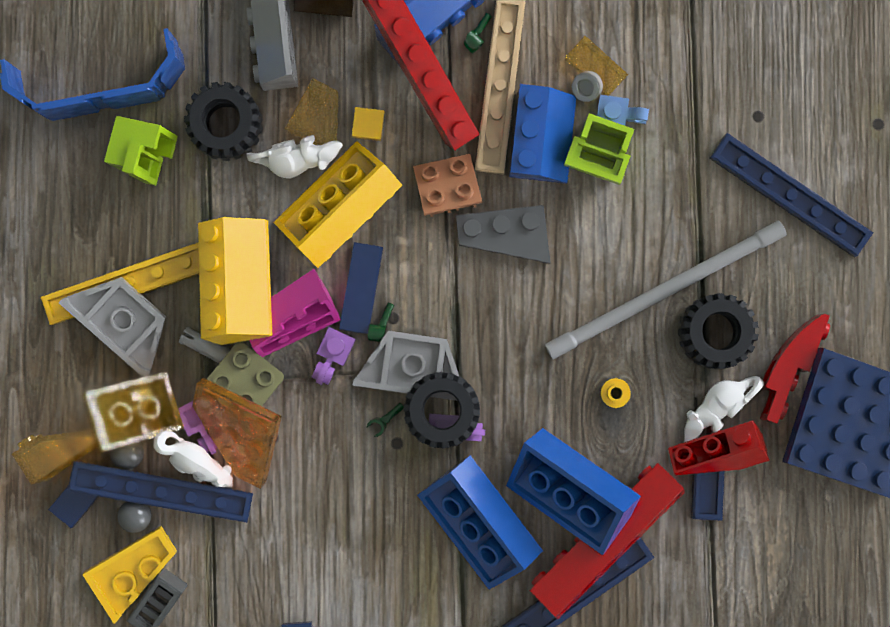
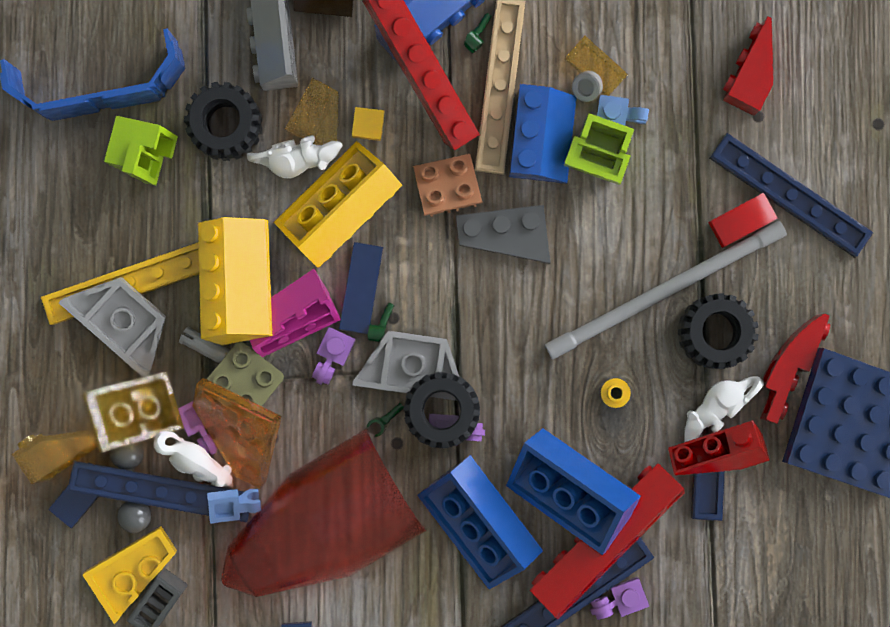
none -> medium blue plate [207,489,261,524]
none -> clear red windscreen [221,428,427,597]
none -> medium lavender plate [590,577,649,620]
none -> red slope [708,193,778,248]
none -> red slope [722,16,773,116]

